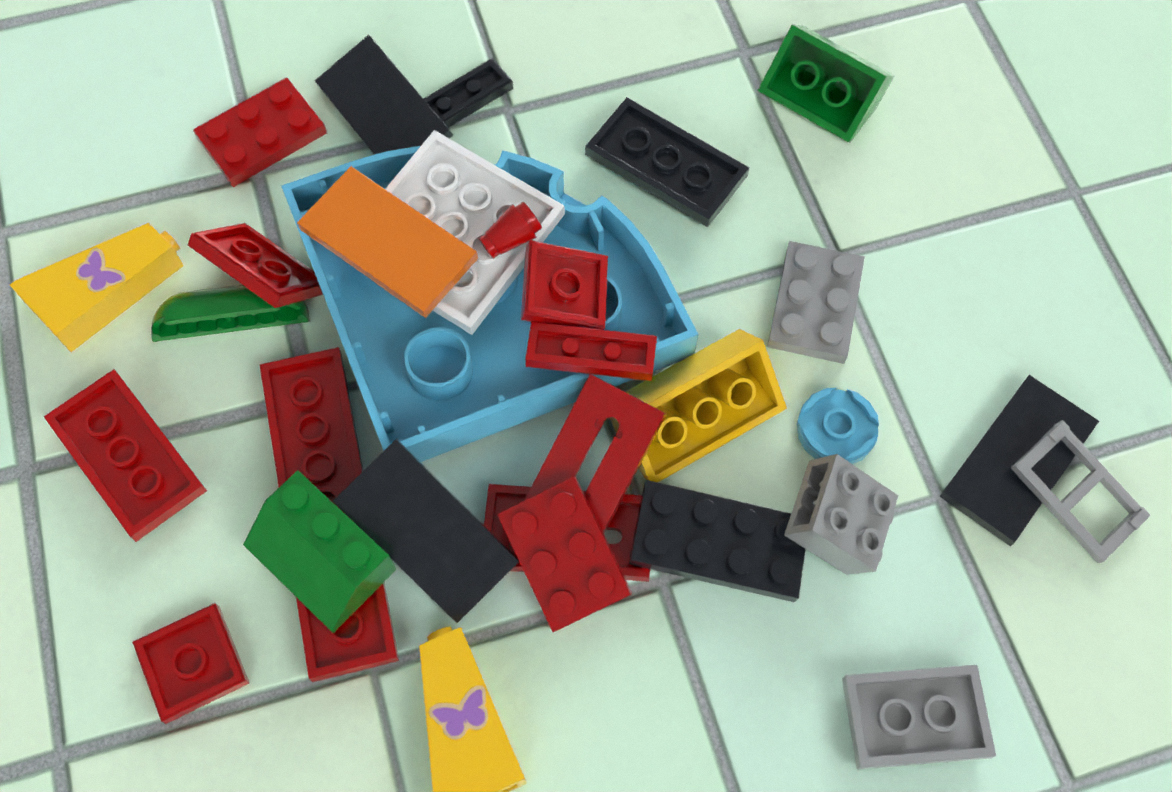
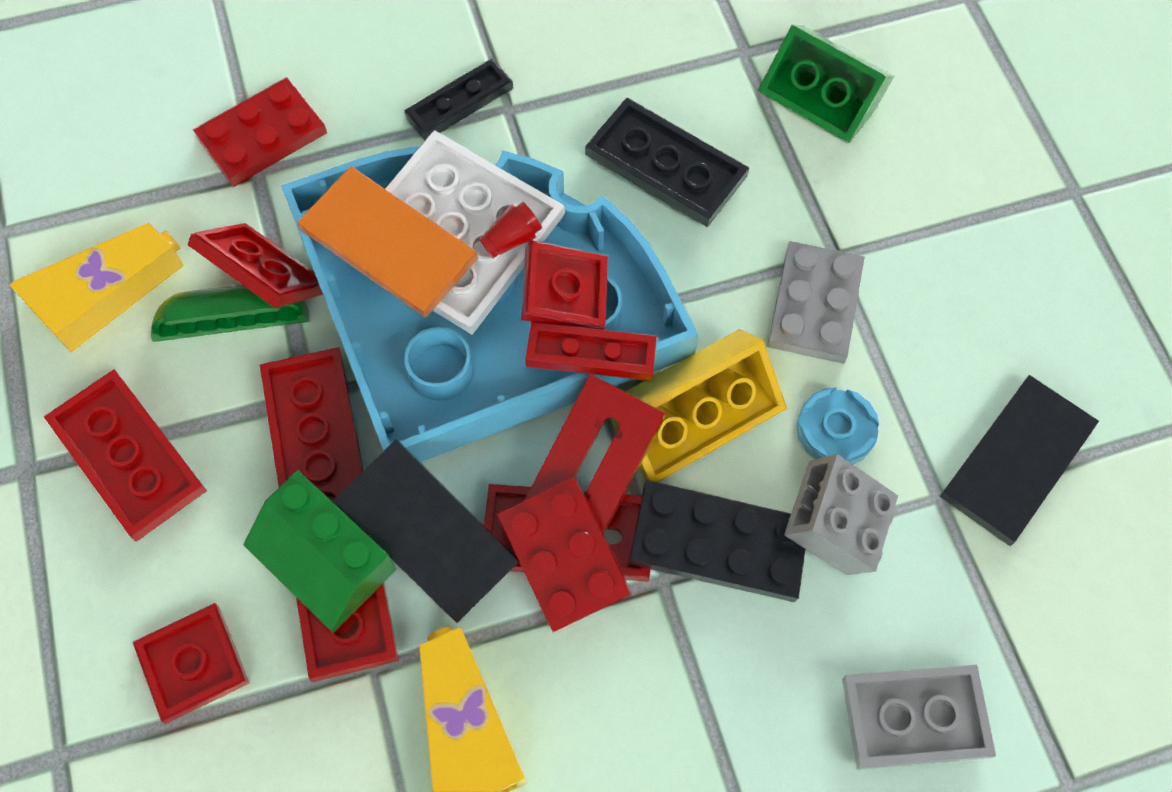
black tile [315,35,453,155] -> none
light grey window [1011,420,1150,563] -> none

